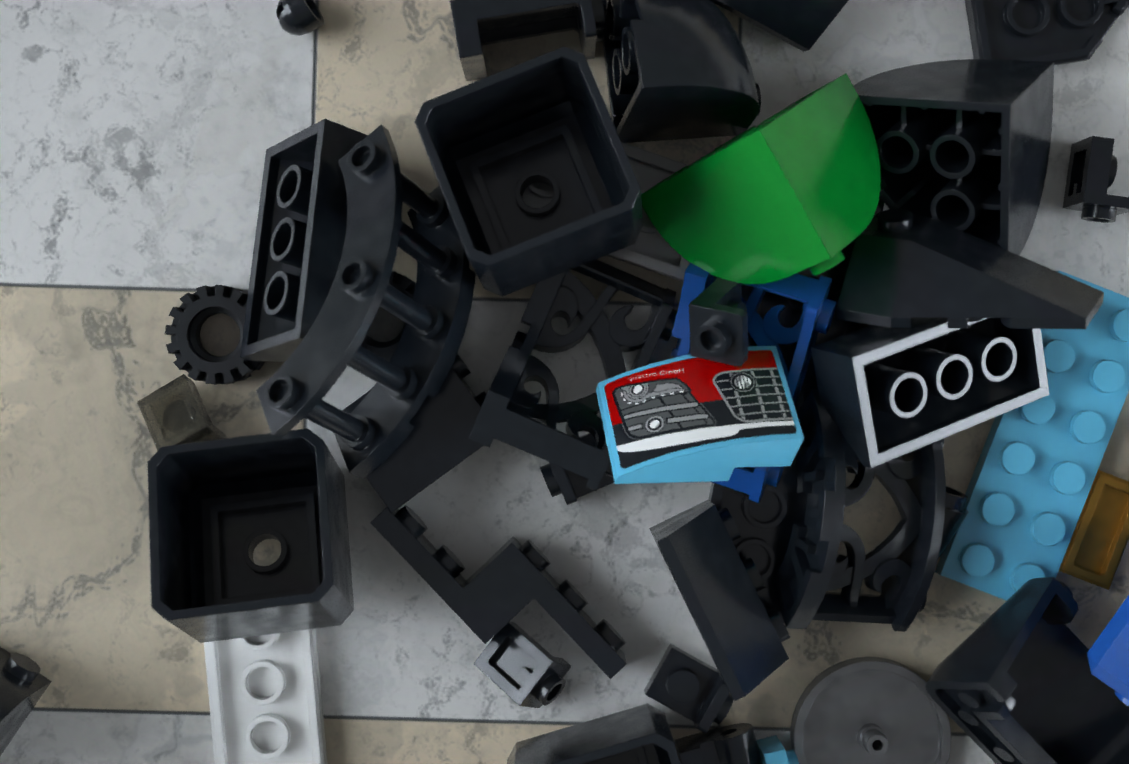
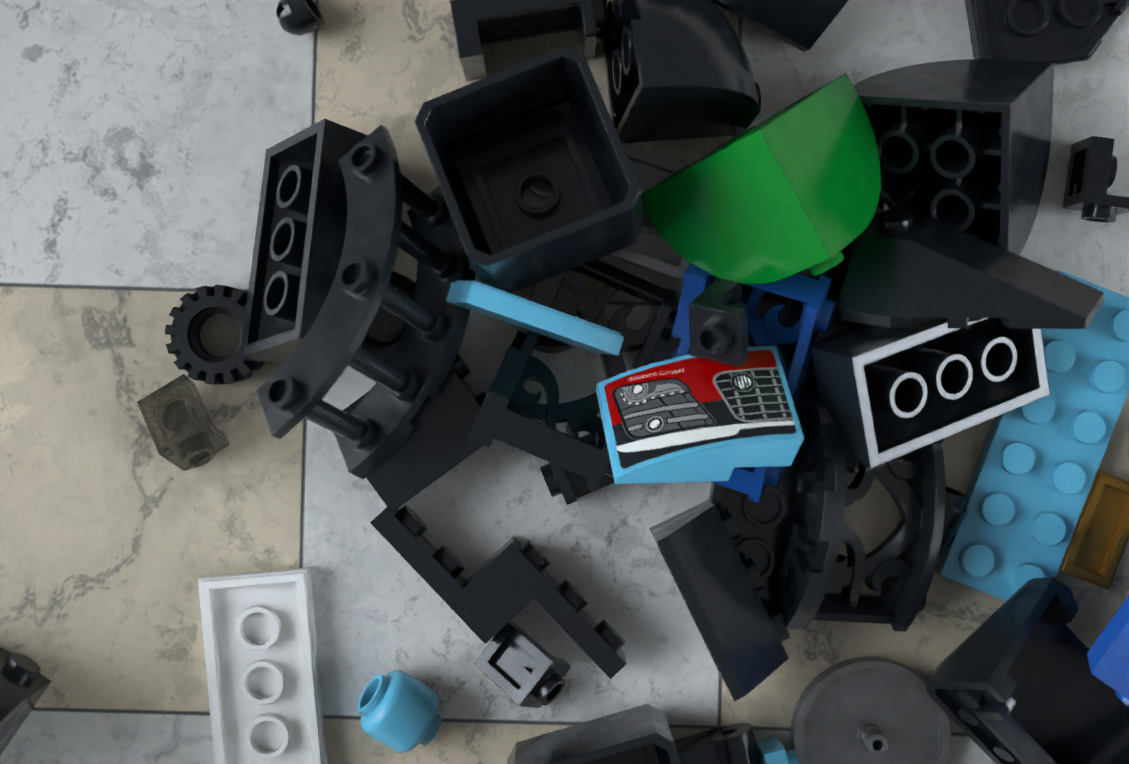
black plate [147,428,354,643] -> none
black bracket [644,643,734,734] -> none
none -> medium azure head [357,670,442,753]
none -> medium azure tile [446,281,624,356]

